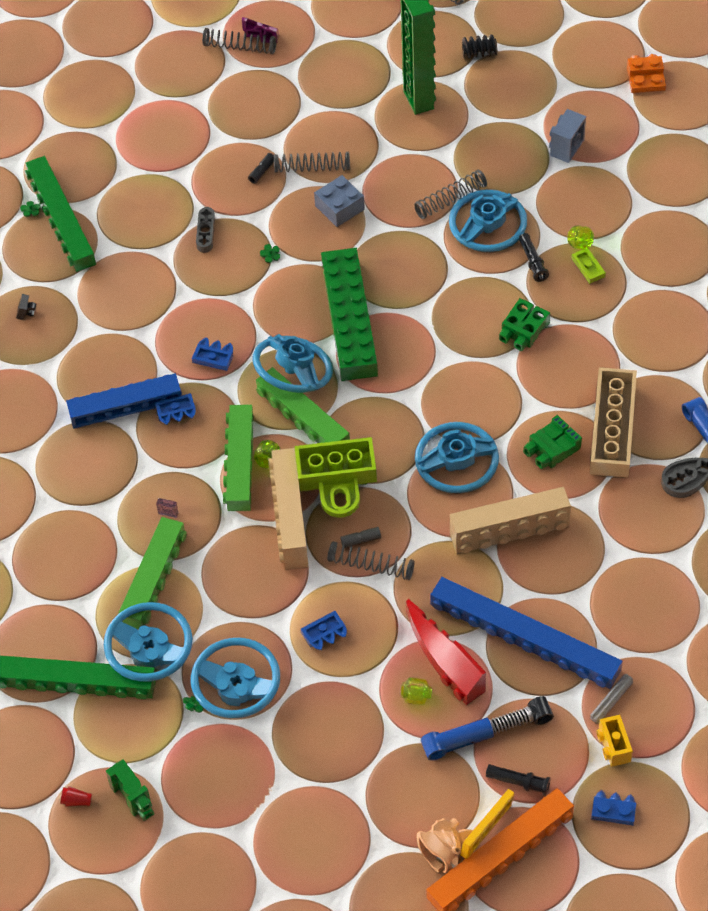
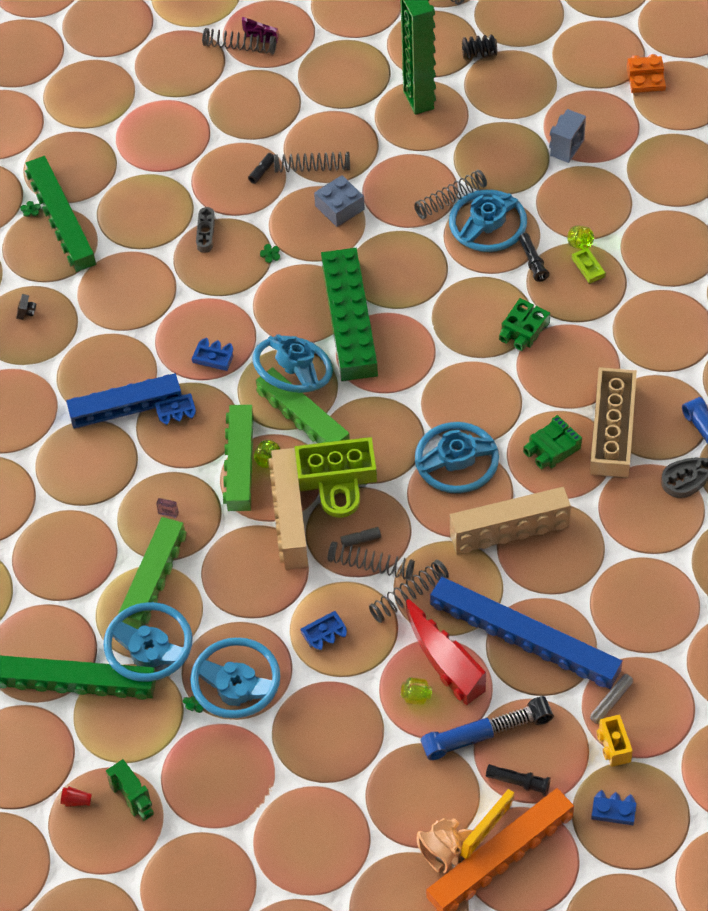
none -> dark grey piece [369,560,449,623]

